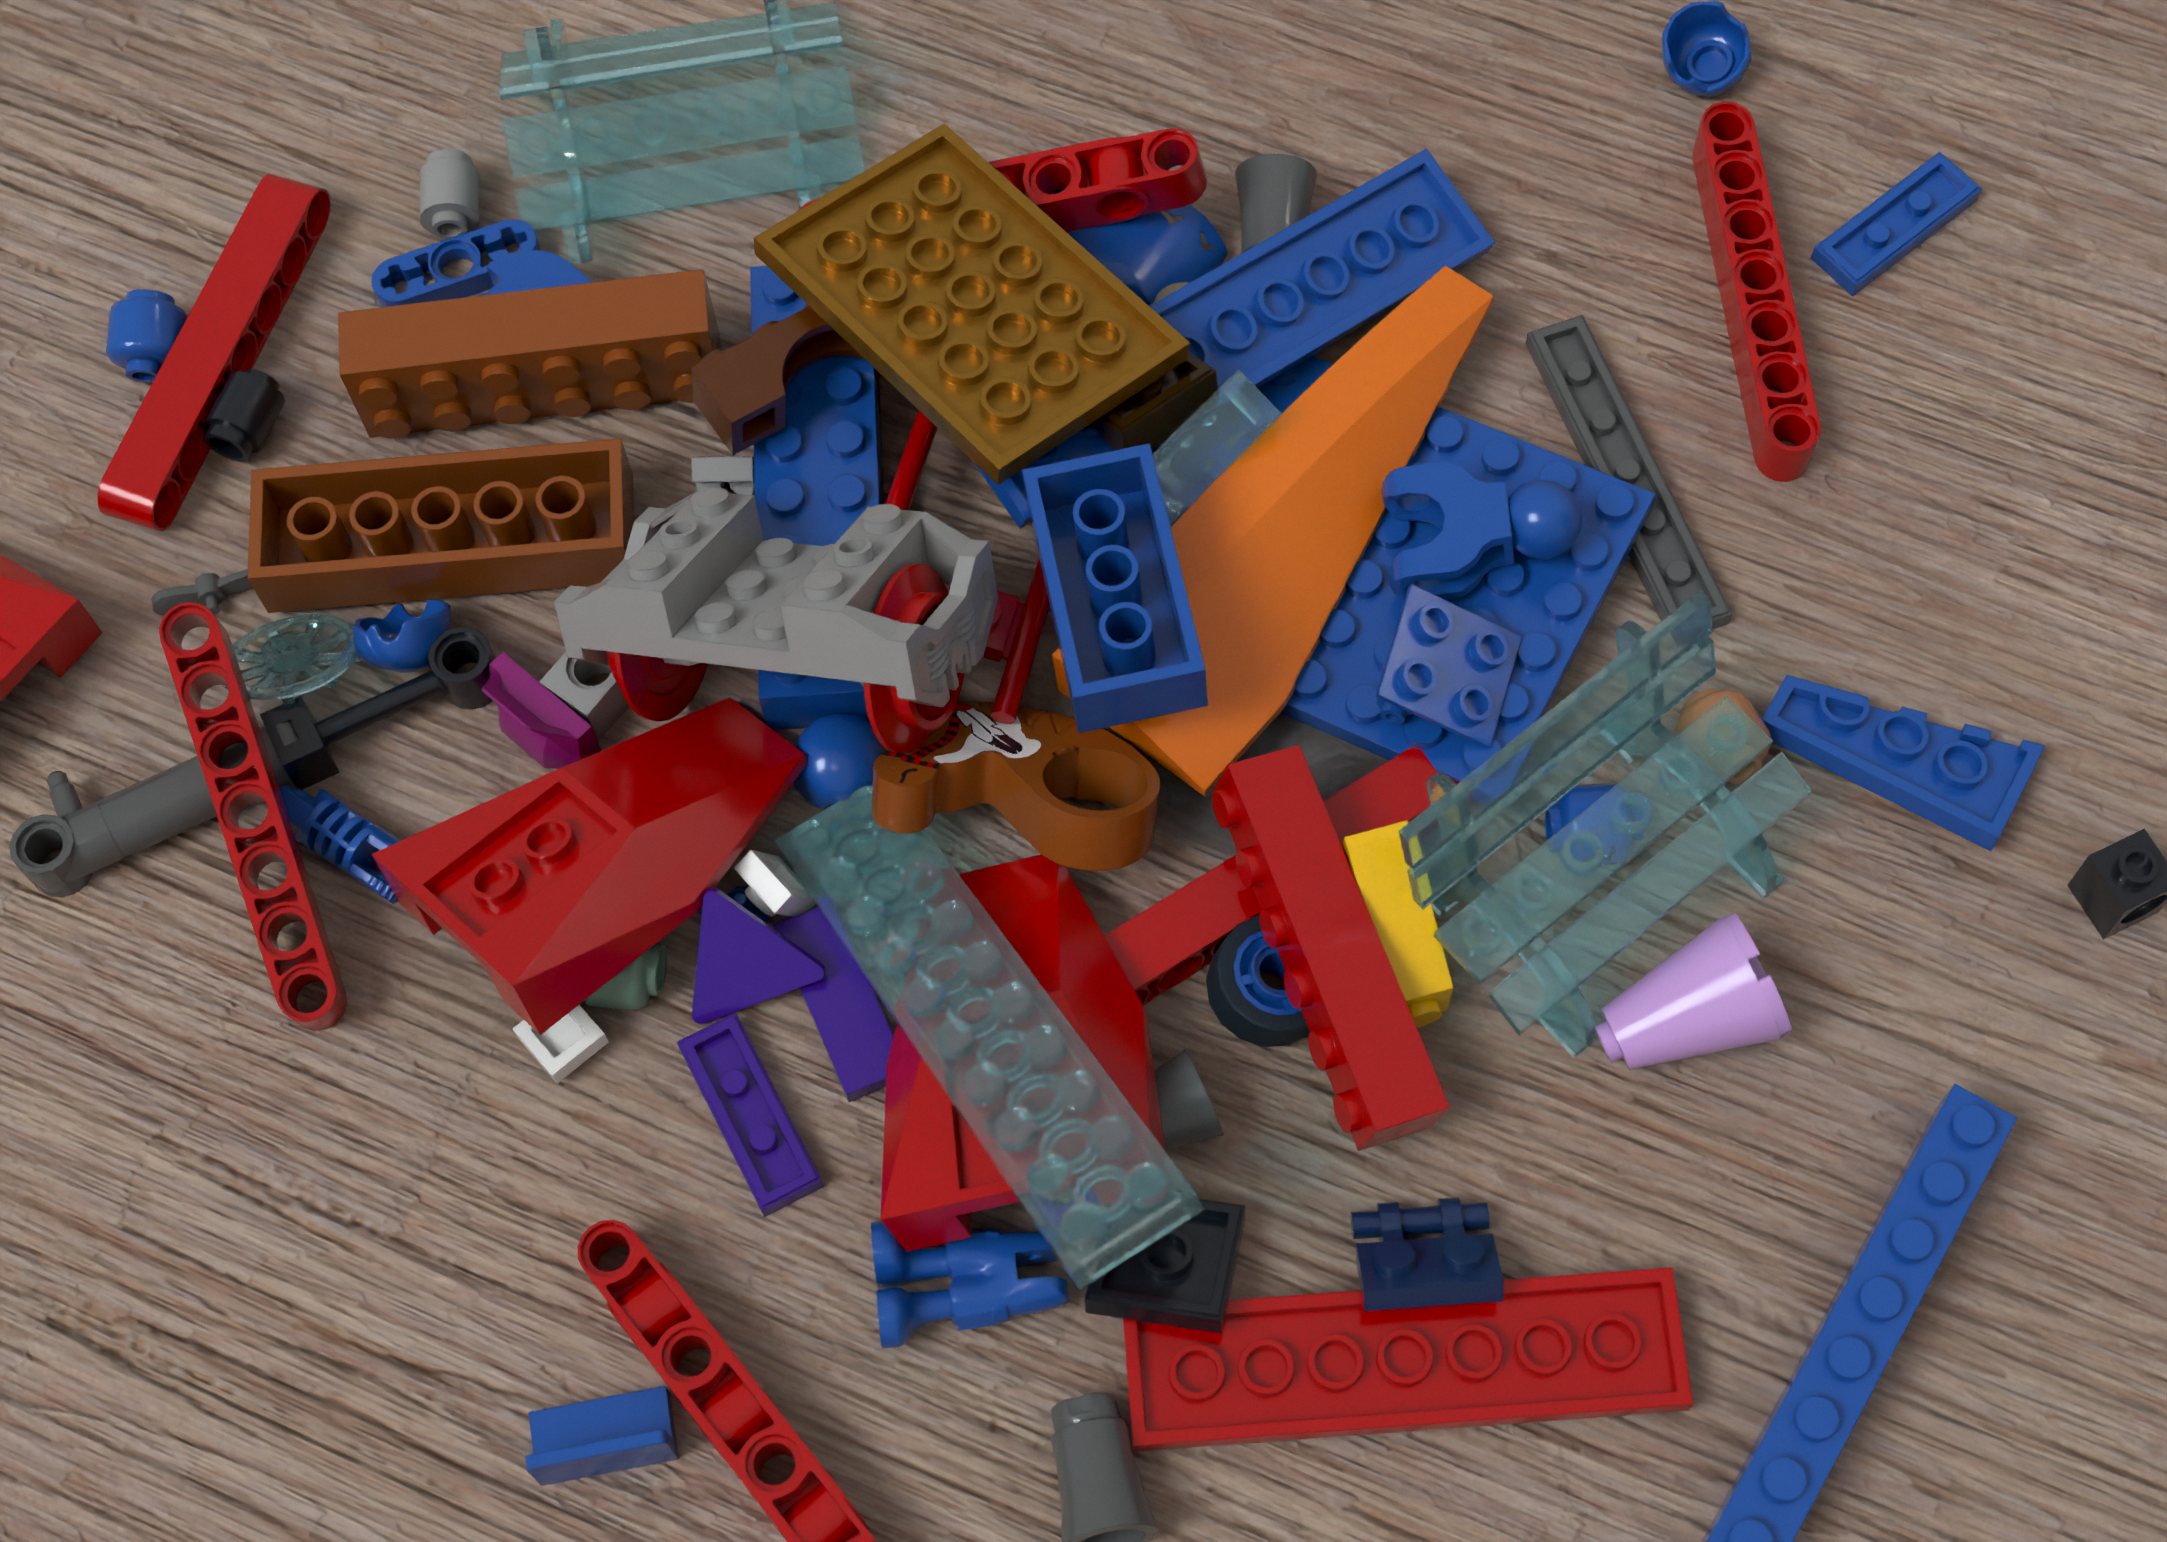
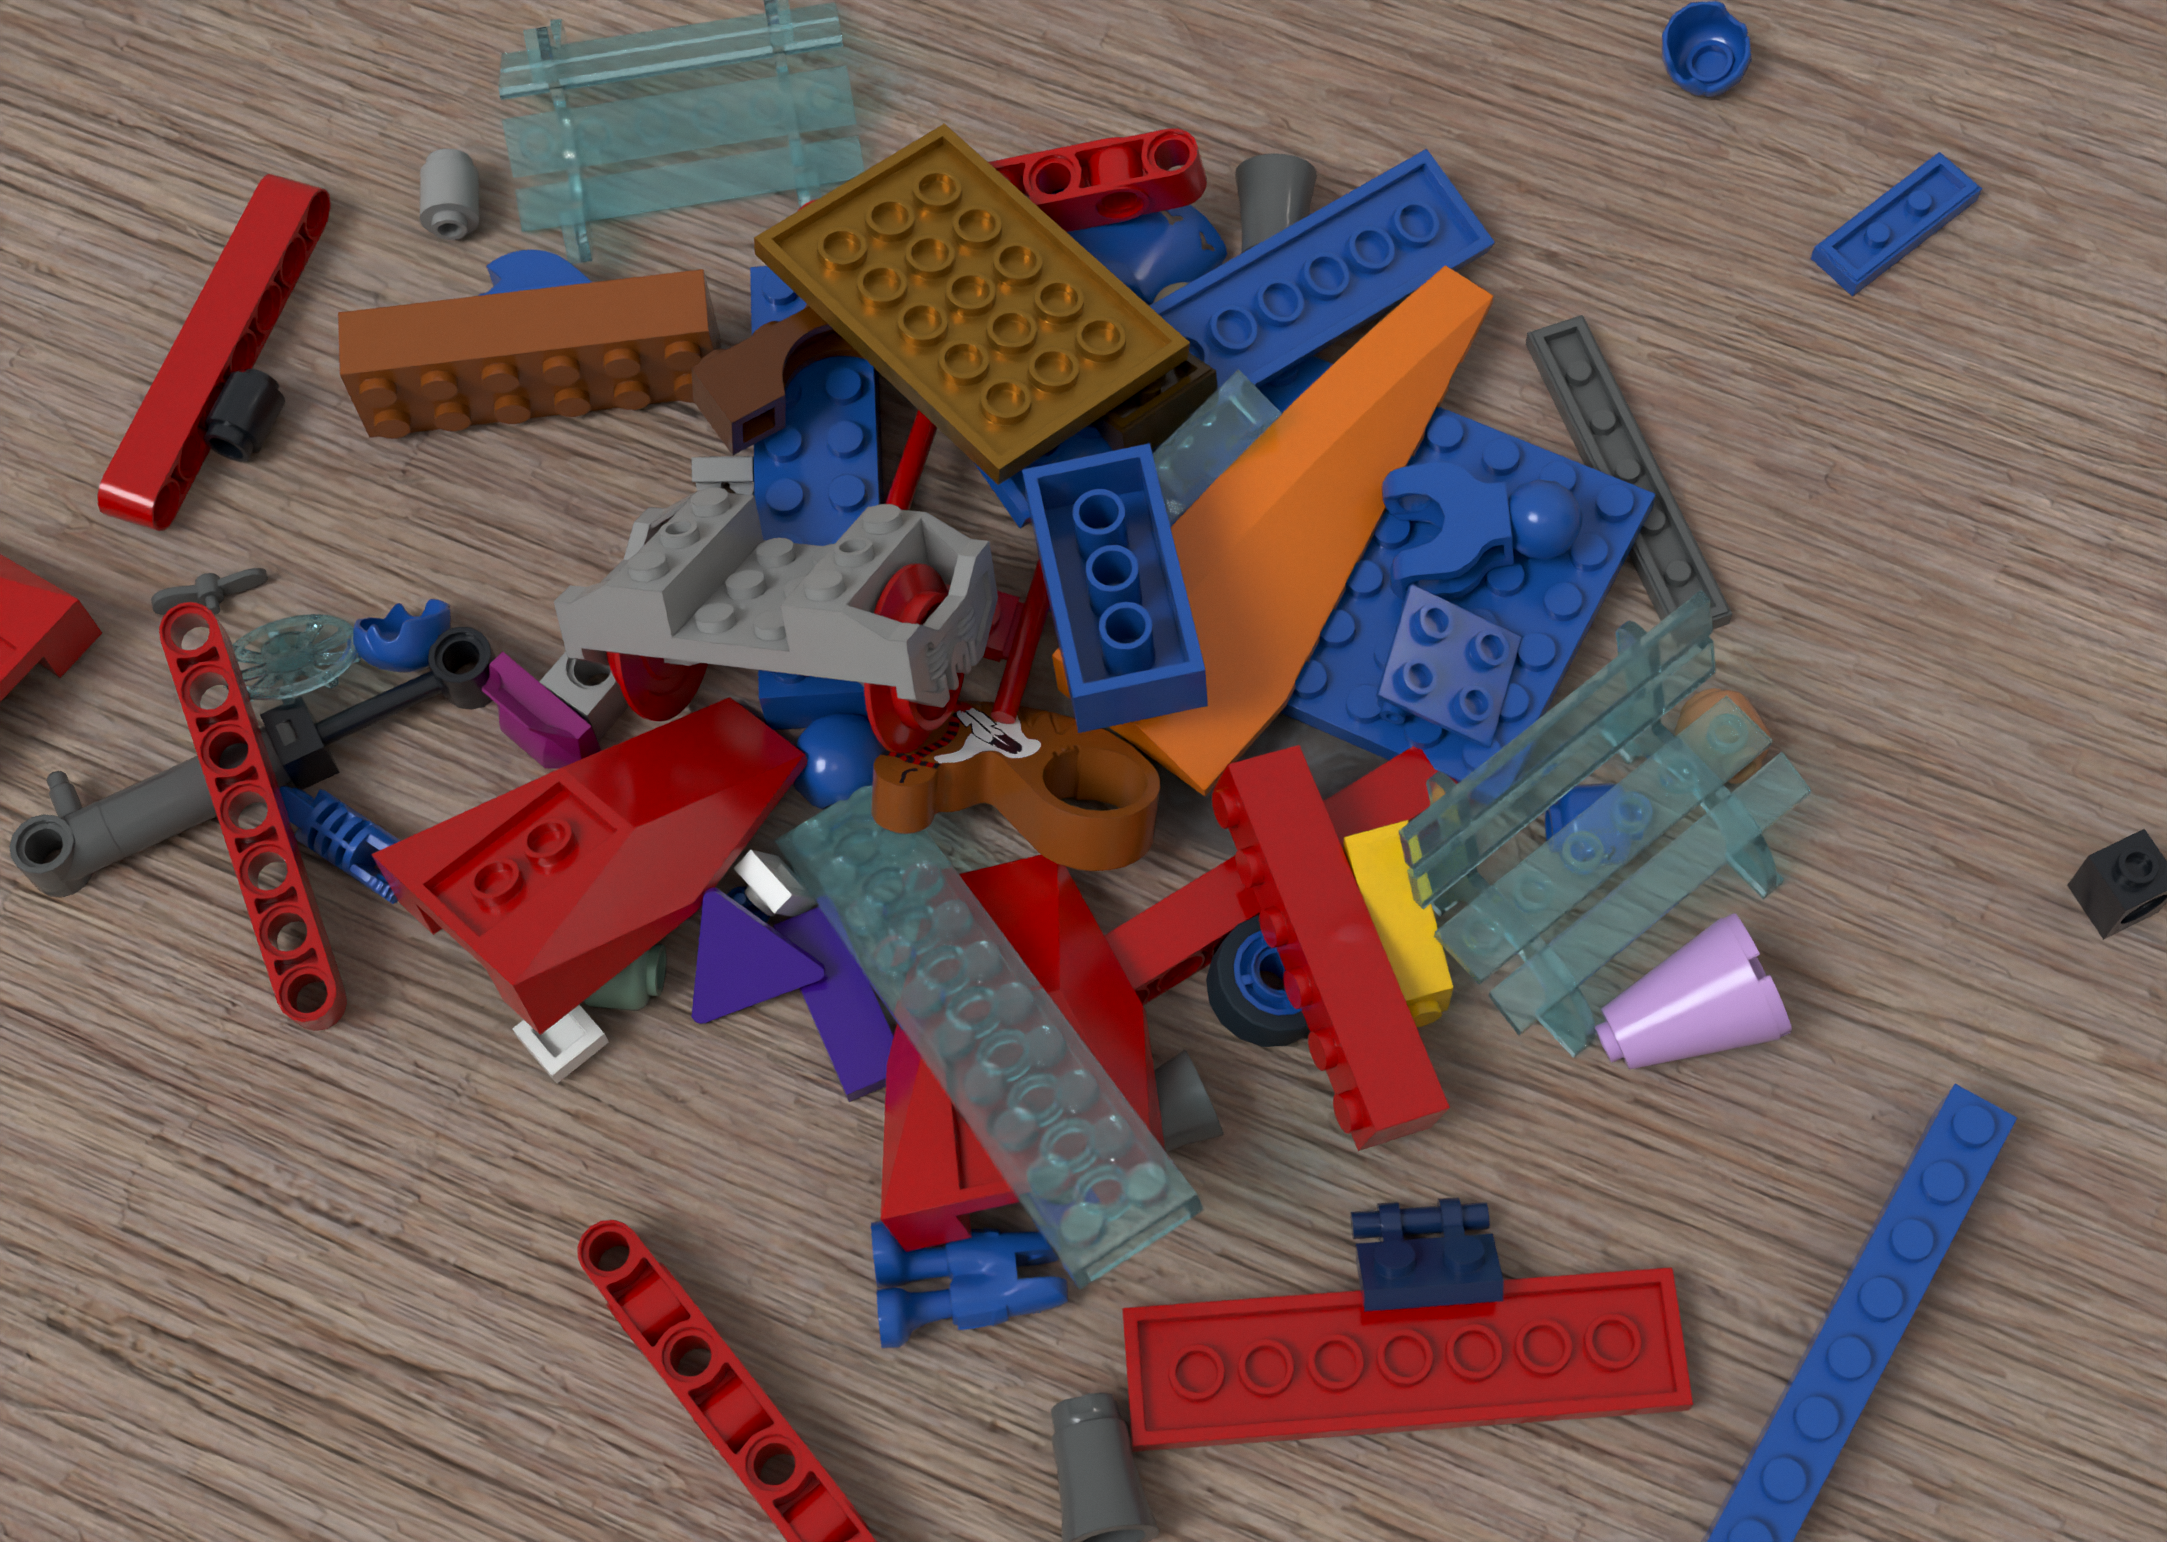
blue head [106,289,188,383] -> none
dark orange brick [248,438,634,613] -> none
blue beam [371,219,541,307] -> none
blue panel [525,1386,679,1486] -> none
dark purple tile [677,1013,825,1218] -> none
black tile [1085,1195,1245,1334] -> none
red beam [1692,101,1821,482] -> none
blue wing [1762,675,2045,851] -> none

